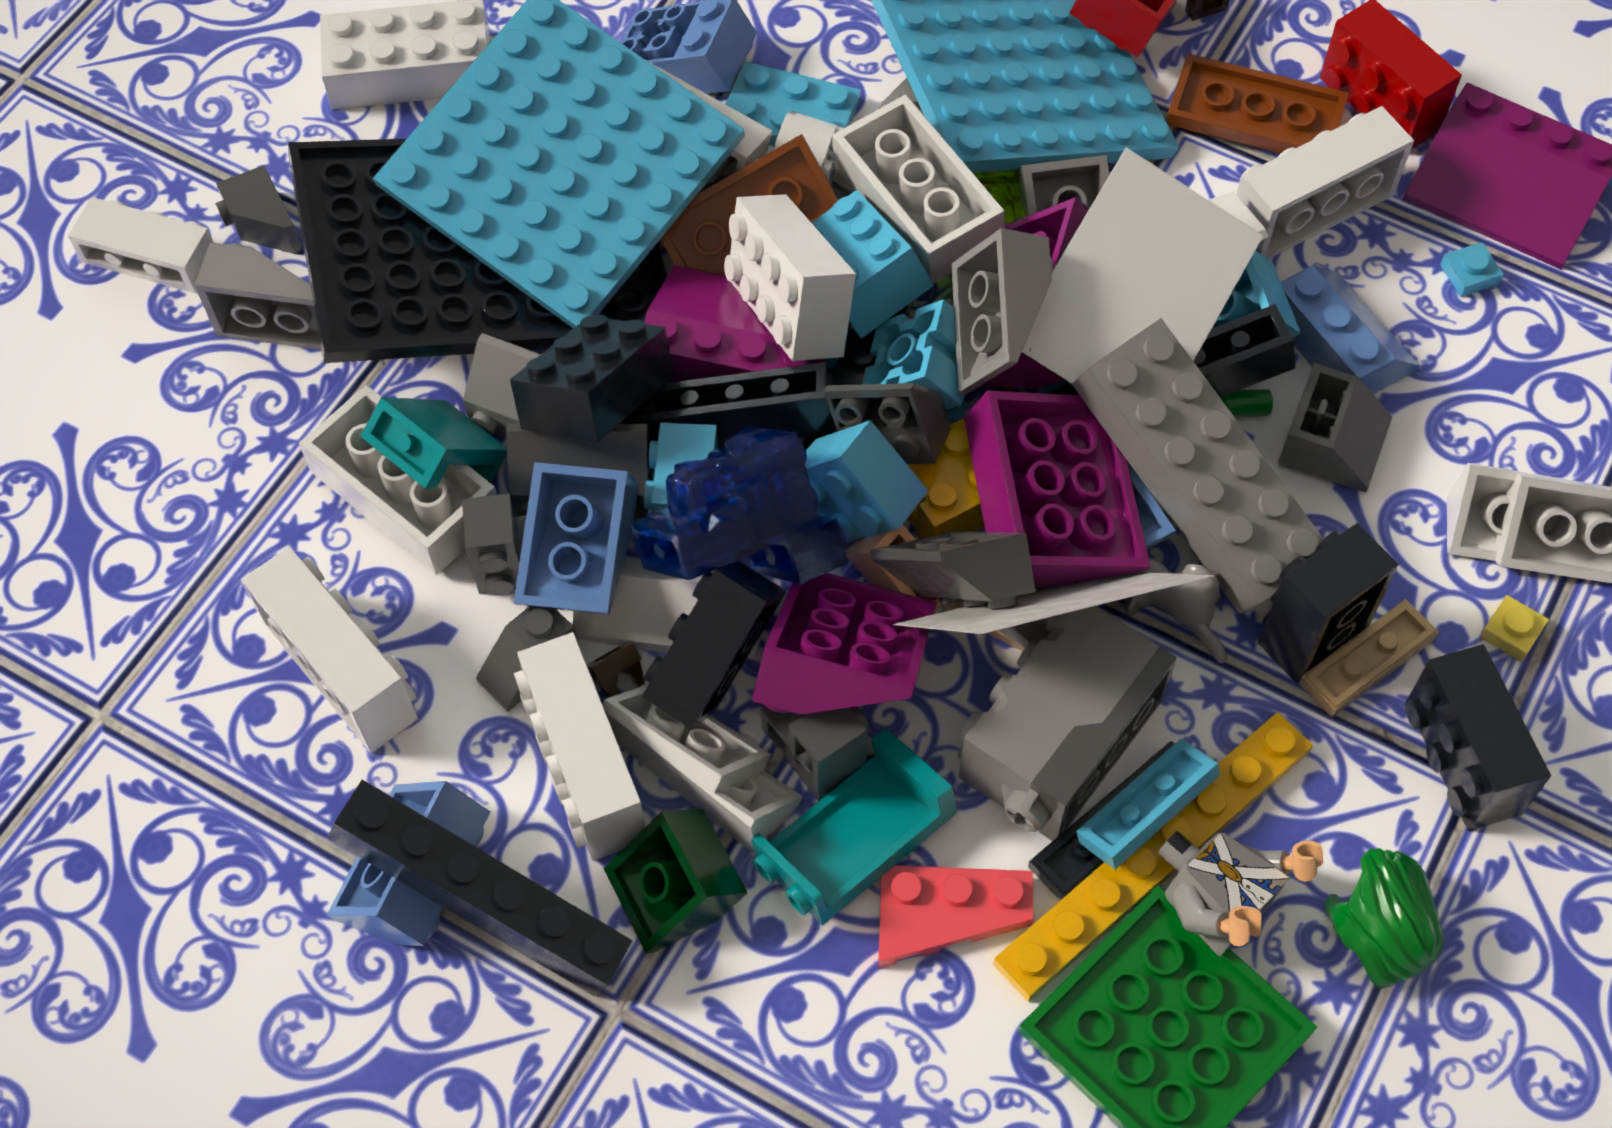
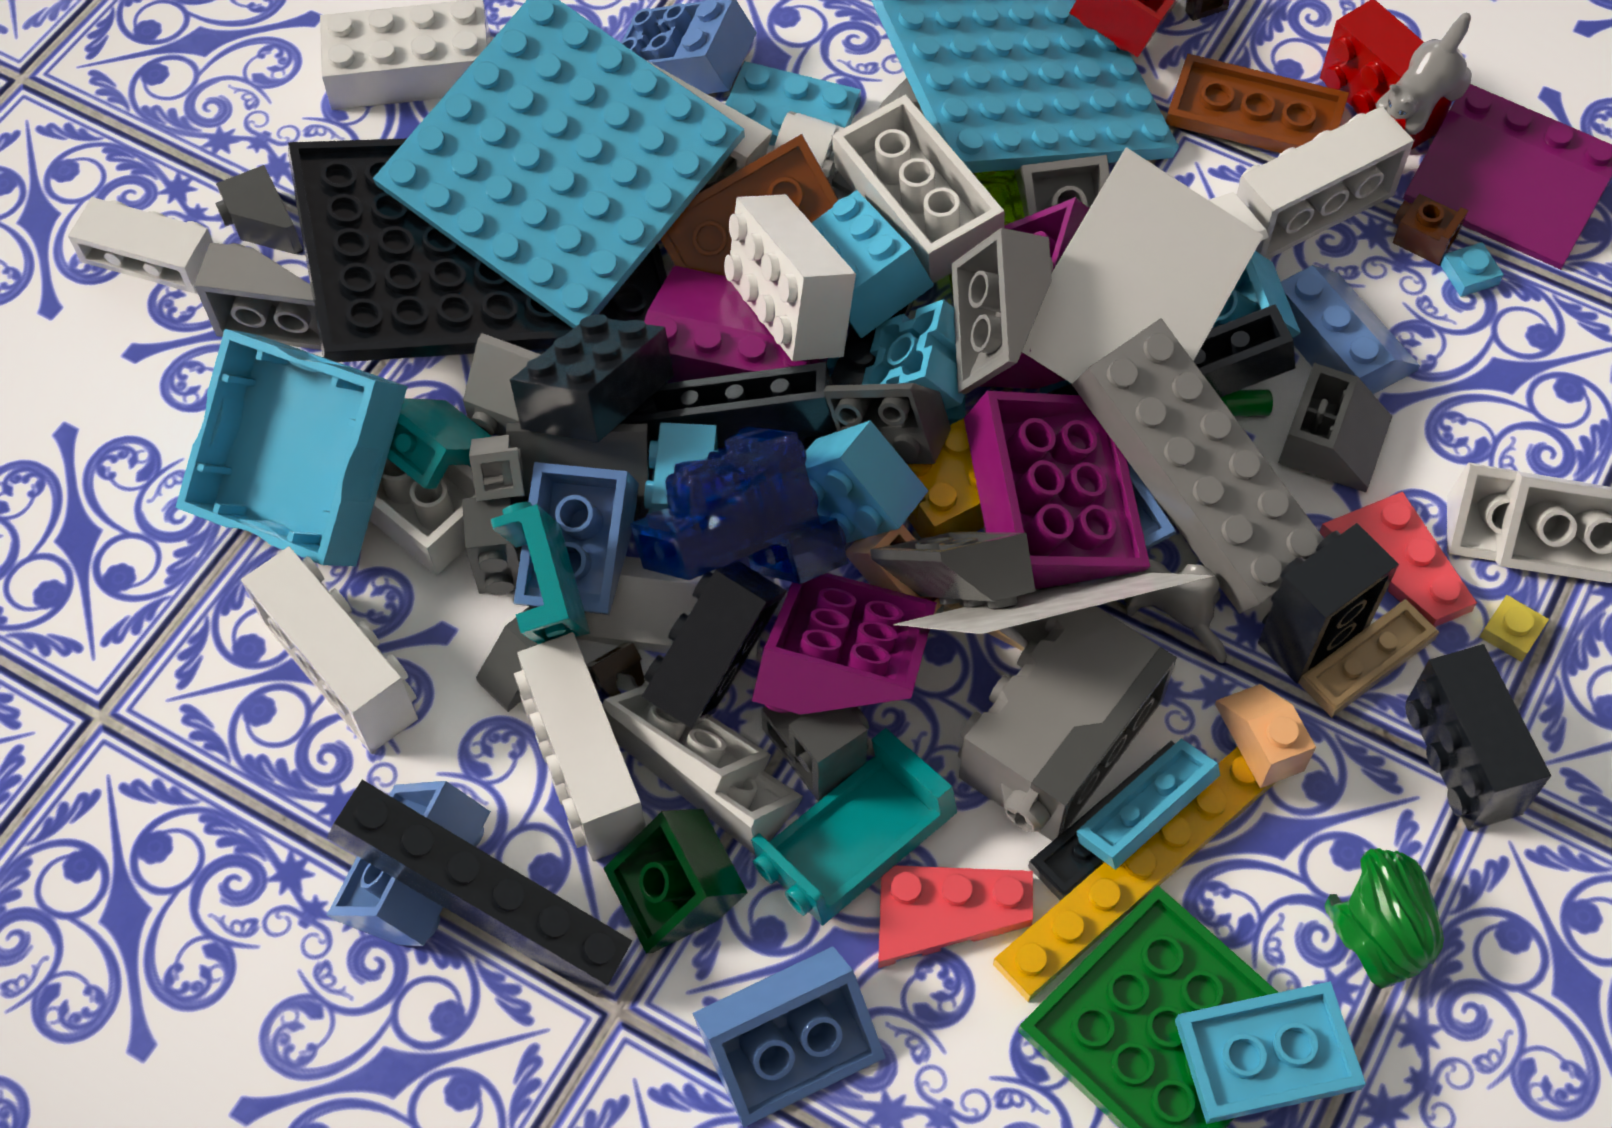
torso [1158,831,1323,957] -> none
none -> medium azure tile [175,329,408,566]
none -> light grey brick [469,435,525,501]
none -> teal panel [491,502,590,644]
none -> medium blue slope [692,946,886,1127]
none -> medium azure plate [1175,981,1366,1124]
none -> light nougat slope [1215,684,1316,788]
none -> coral wing [1319,491,1477,627]
none -> light grey animal [1376,12,1472,135]
none -> reddish brown brick [1392,193,1469,266]

